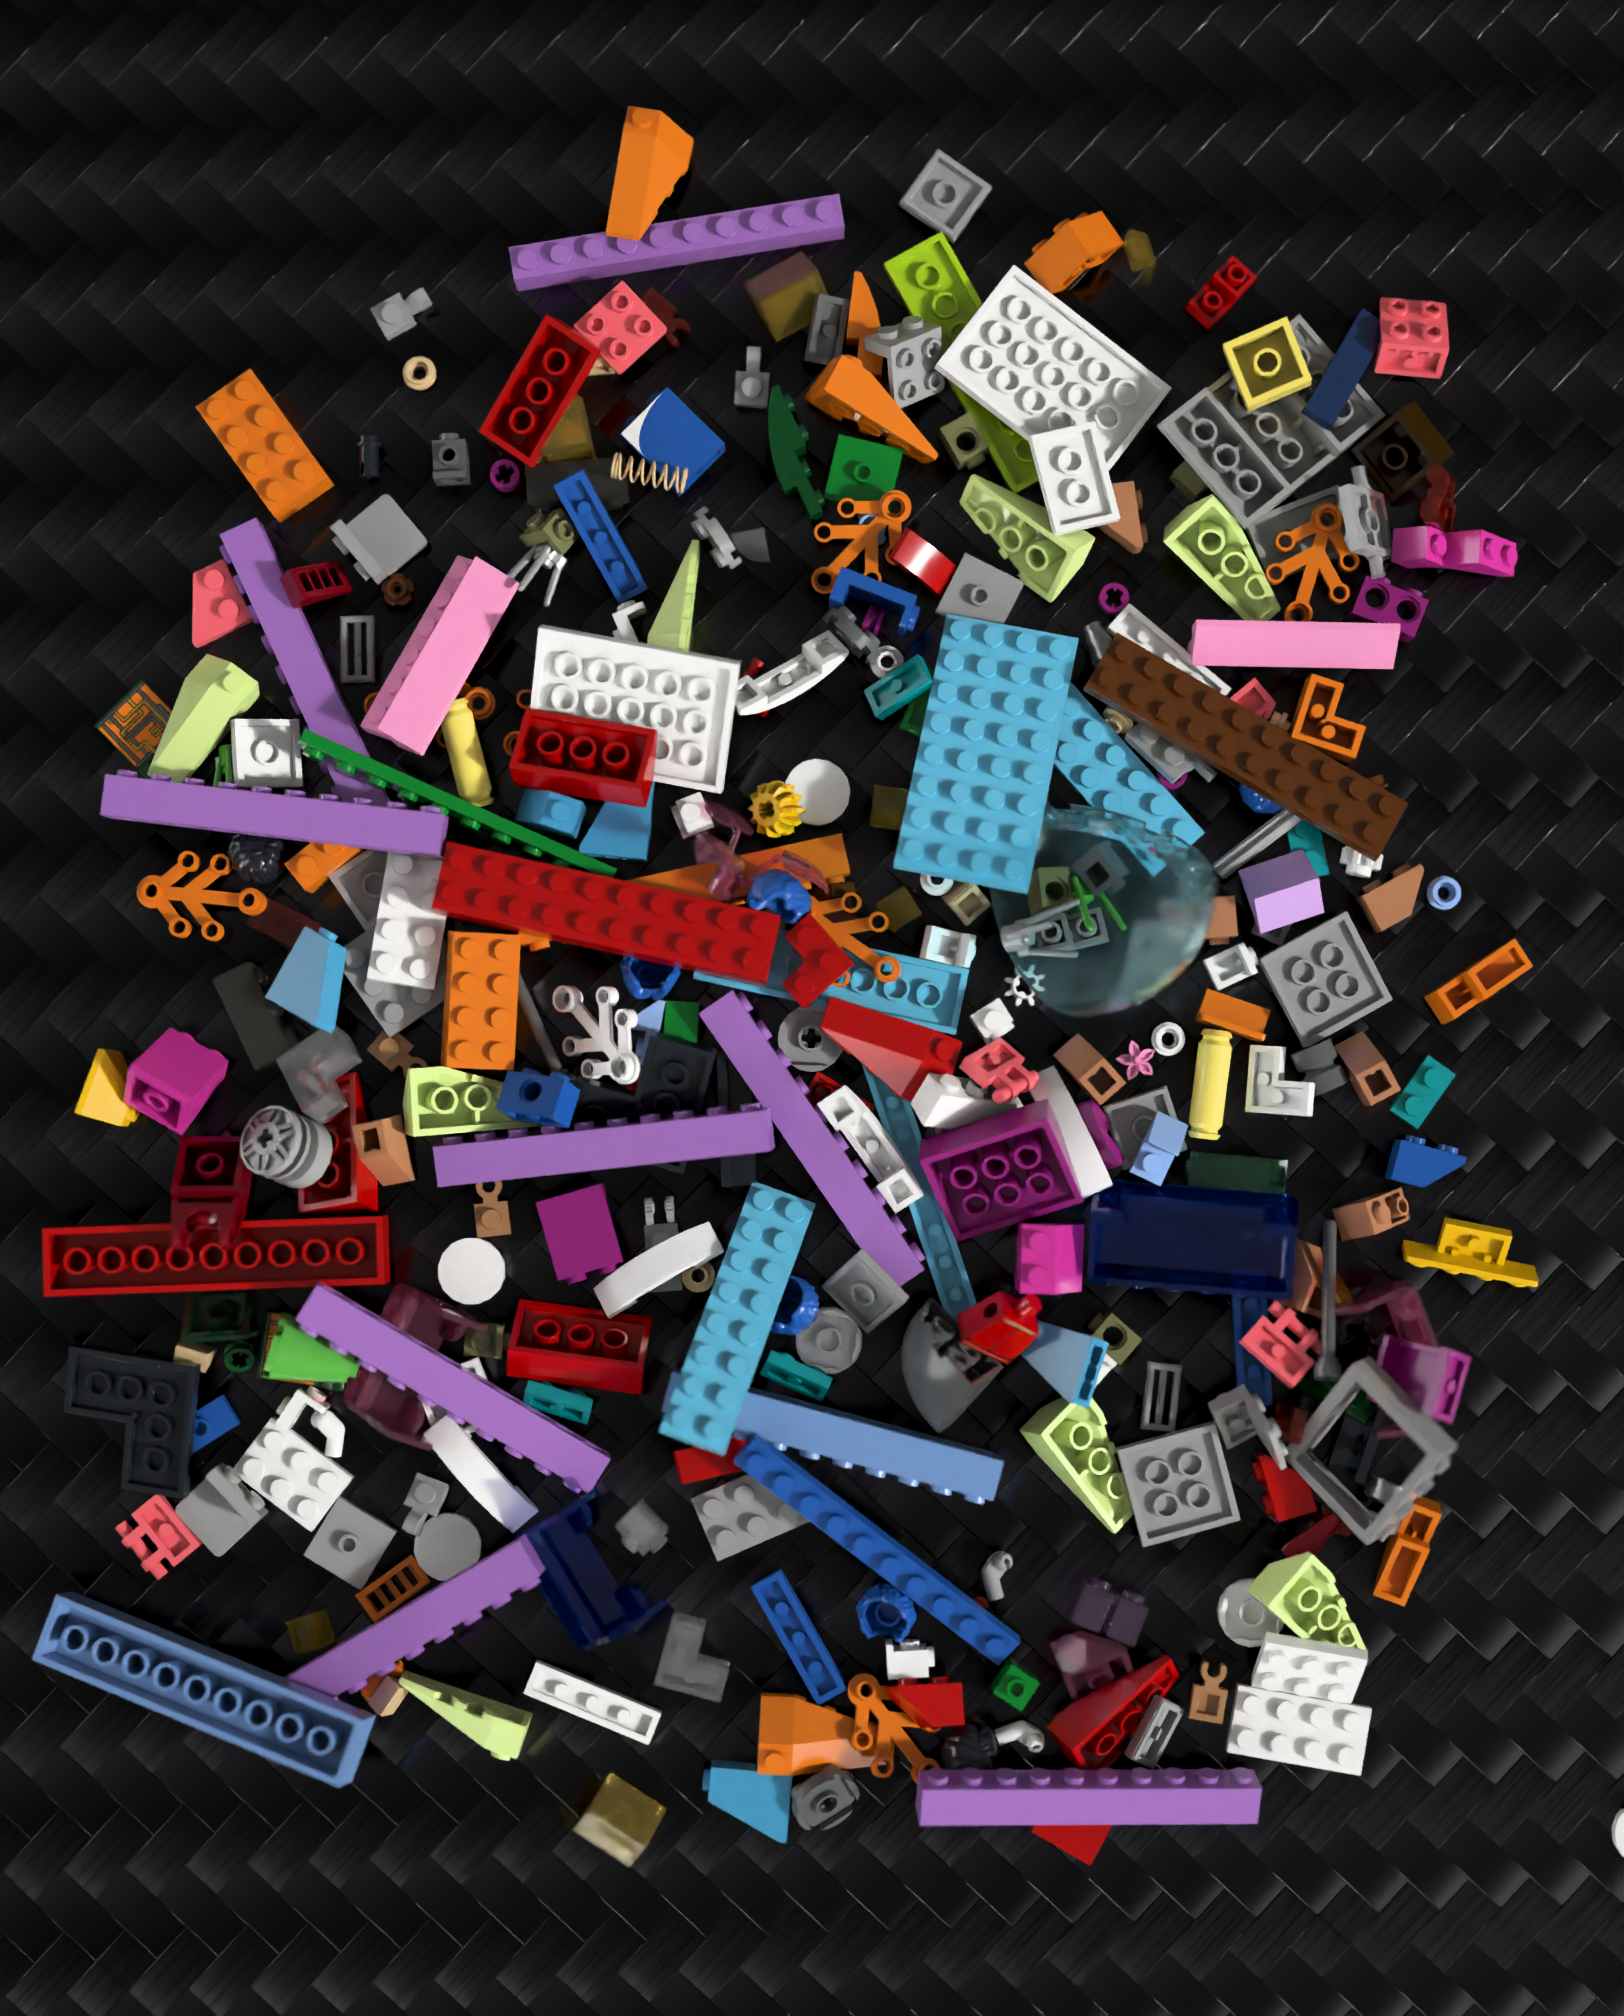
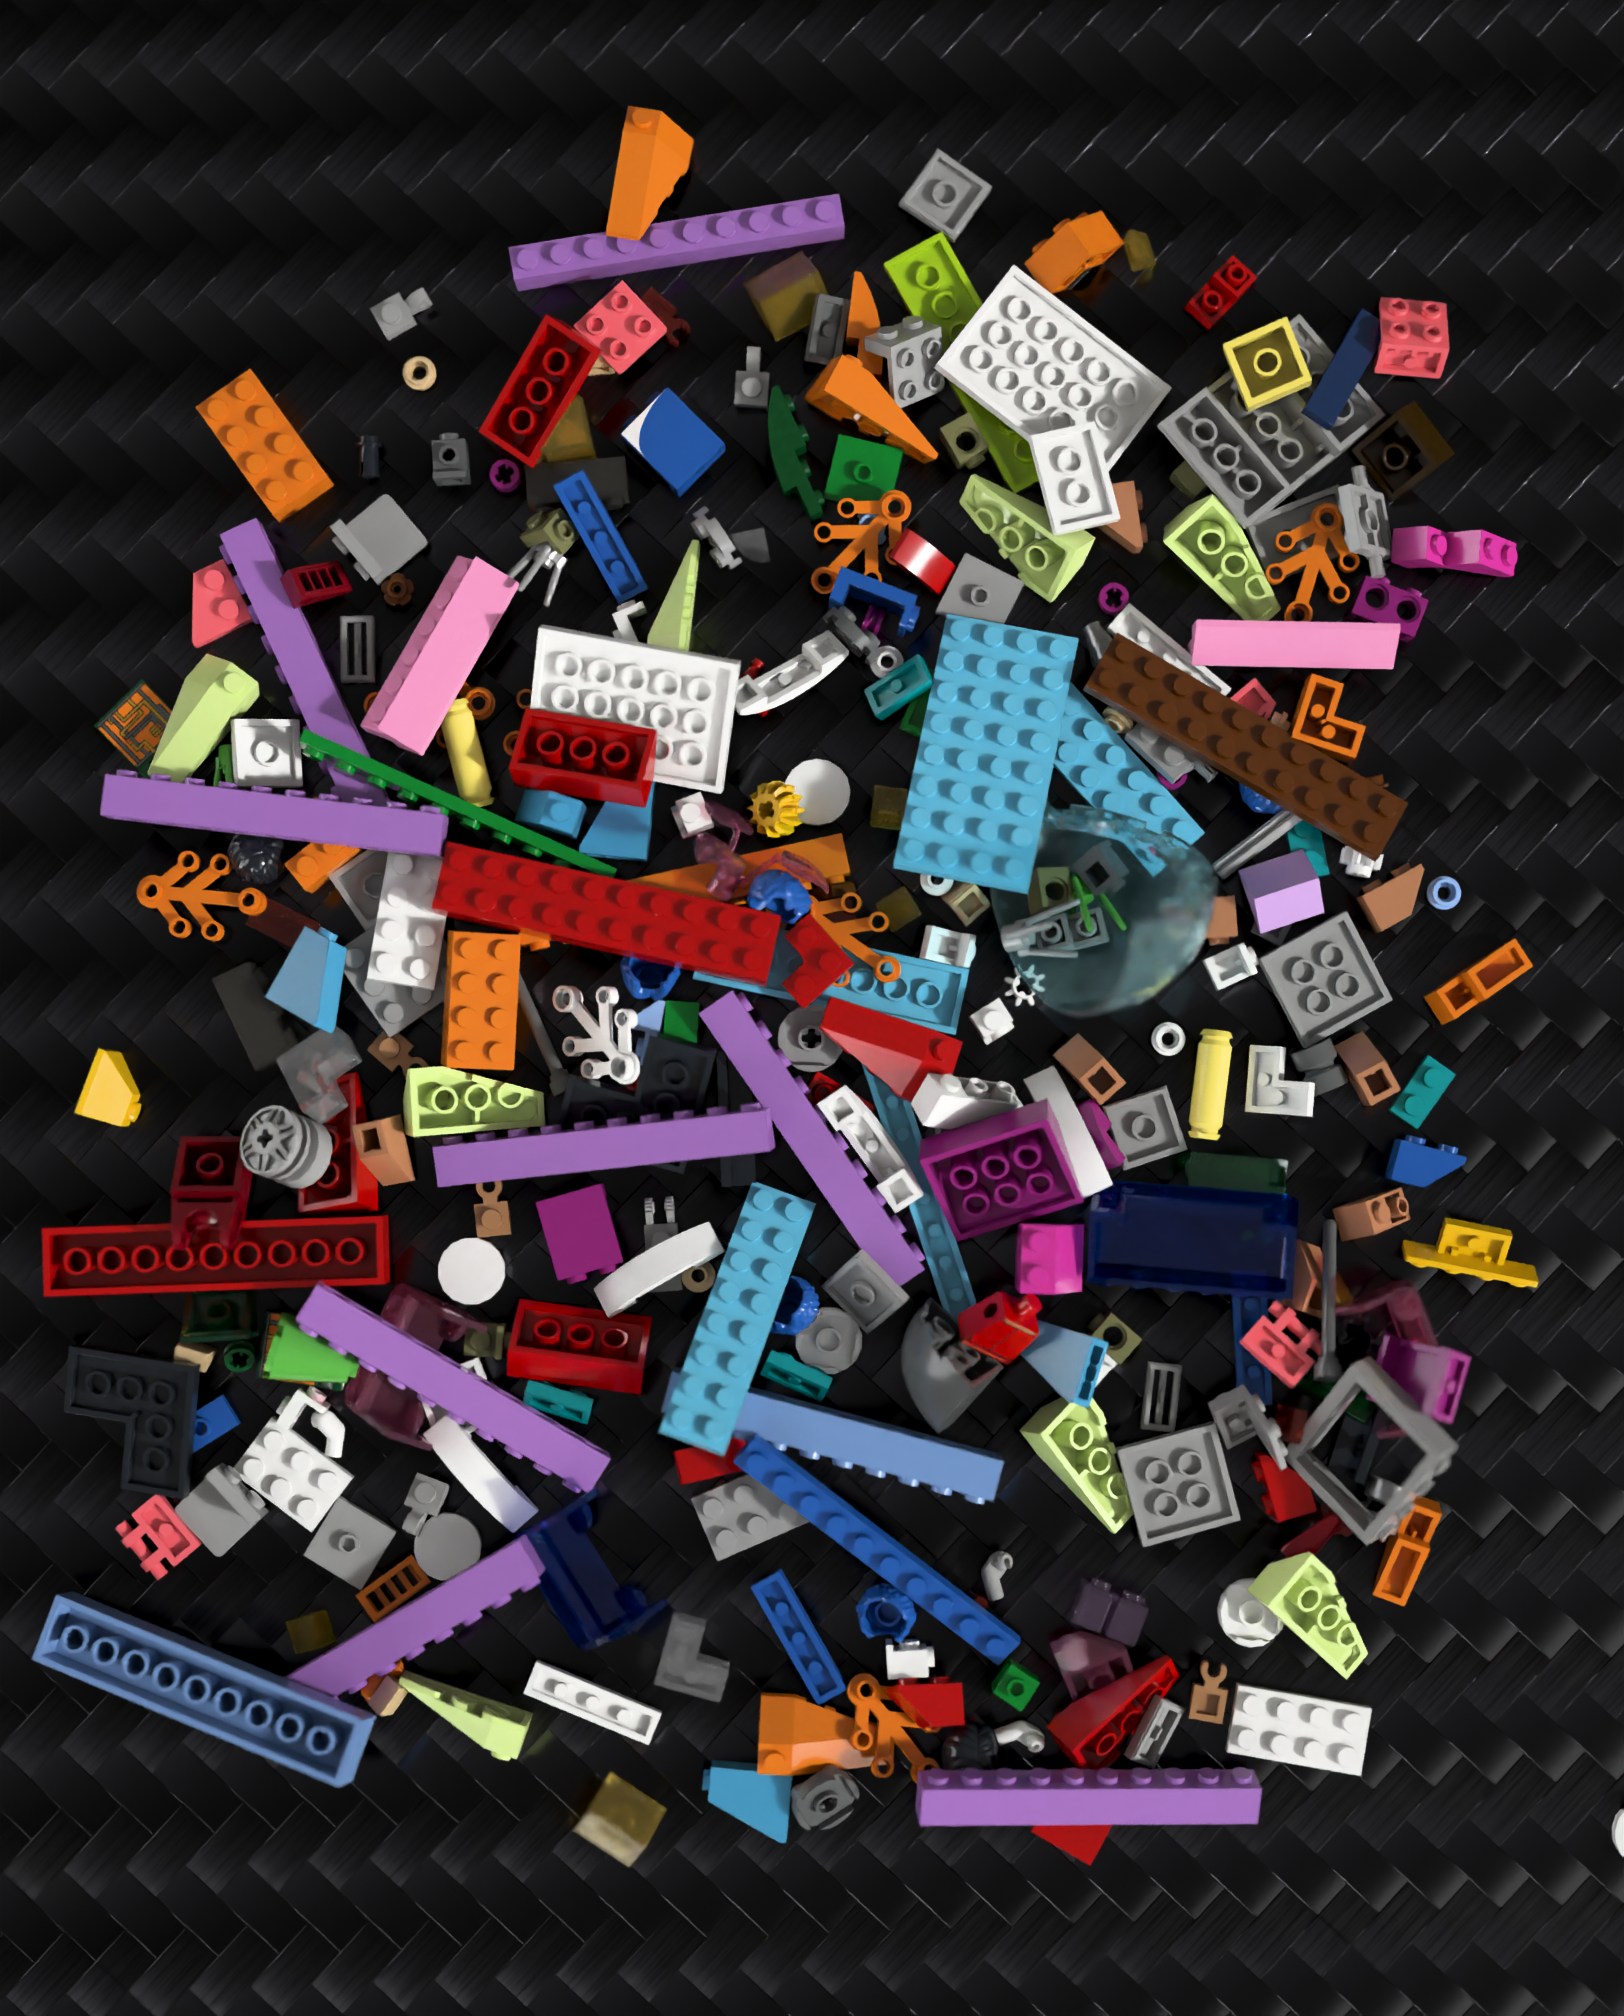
dark pink slope [123,1027,229,1136] -> none
blue brick [496,1068,581,1128] -> none
tan piece [610,452,688,494] -> none
clear brick [615,1499,669,1556] -> none
coral plate [959,1037,1039,1104] -> none
bright pink plant [1115,1040,1155,1081] -> none
light blue slope [1128,1111,1188,1186] -> none
orange panel [1195,988,1271,1042] -> none
white plate [1251,1632,1368,1704] -> none
clear red plate [1420,465,1456,533] -> none

